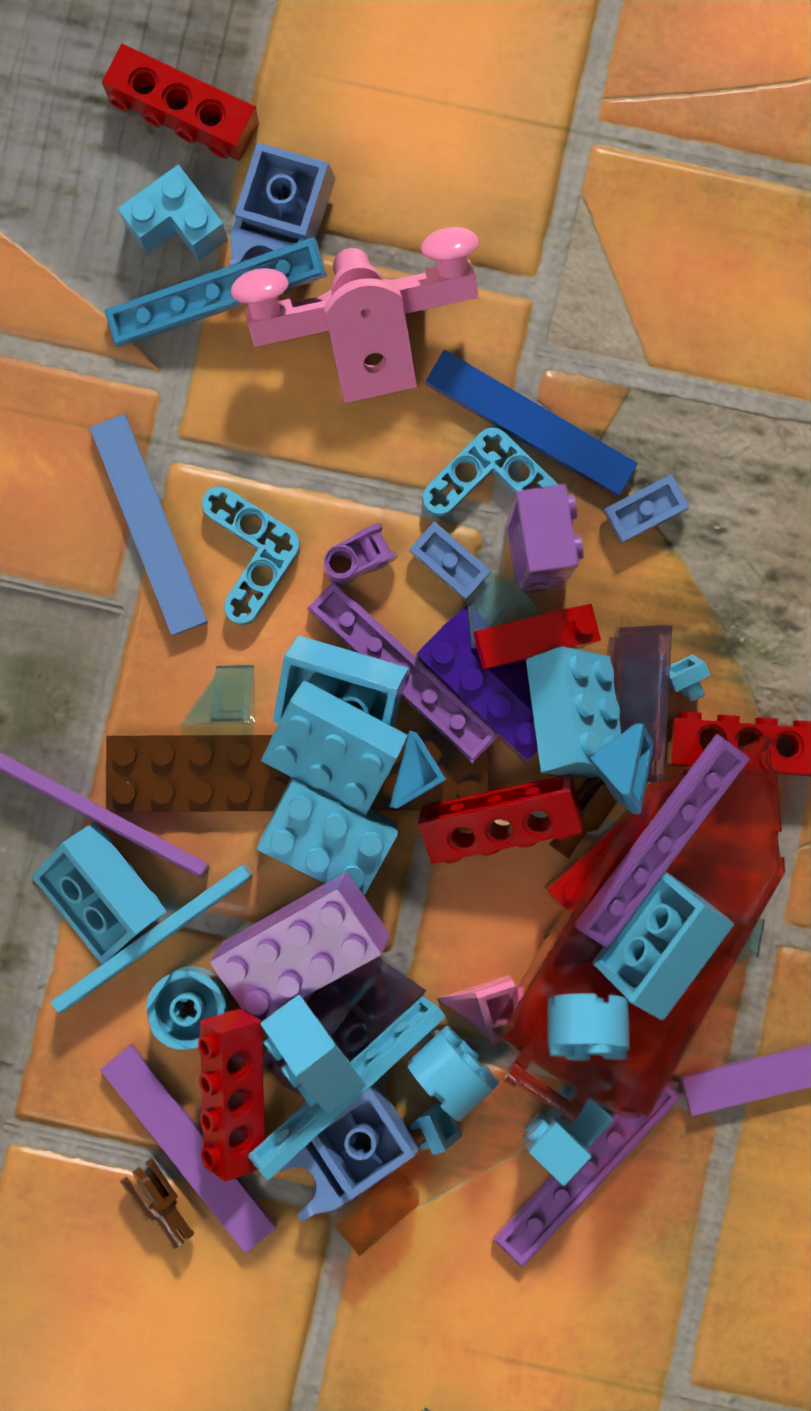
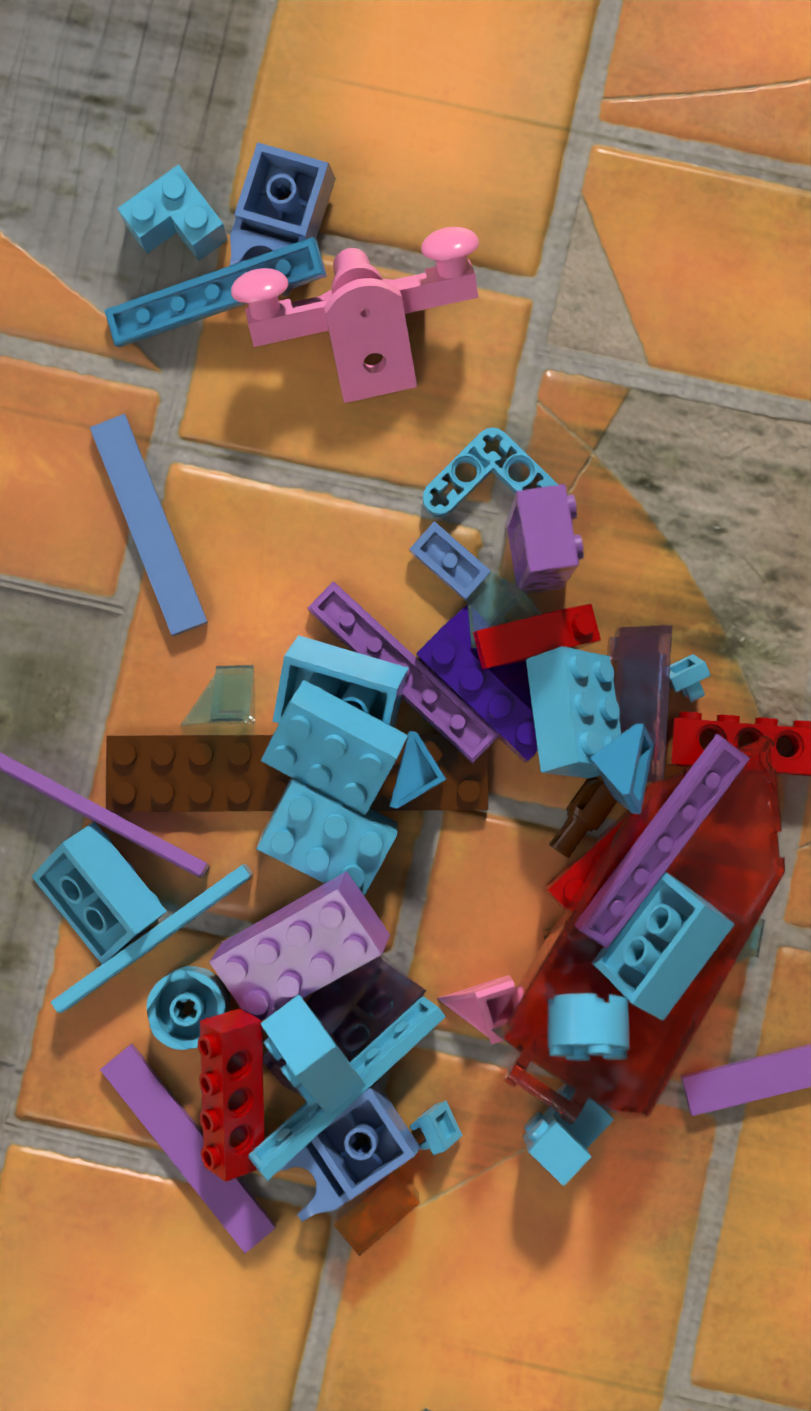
red brick [101,43,259,161] -> none
reddish brown arm [119,1157,194,1249] -> none
medium azure beam [202,486,300,626] -> none
medium lavender piece [324,523,398,585] -> none
medium azure brick [408,1026,500,1122] -> none
red brick [418,774,583,864] -> none
blue tile [425,350,638,498] -> none
medium lavender tile [493,1067,682,1268] -> none
medium blue plate [603,474,689,544] -> none

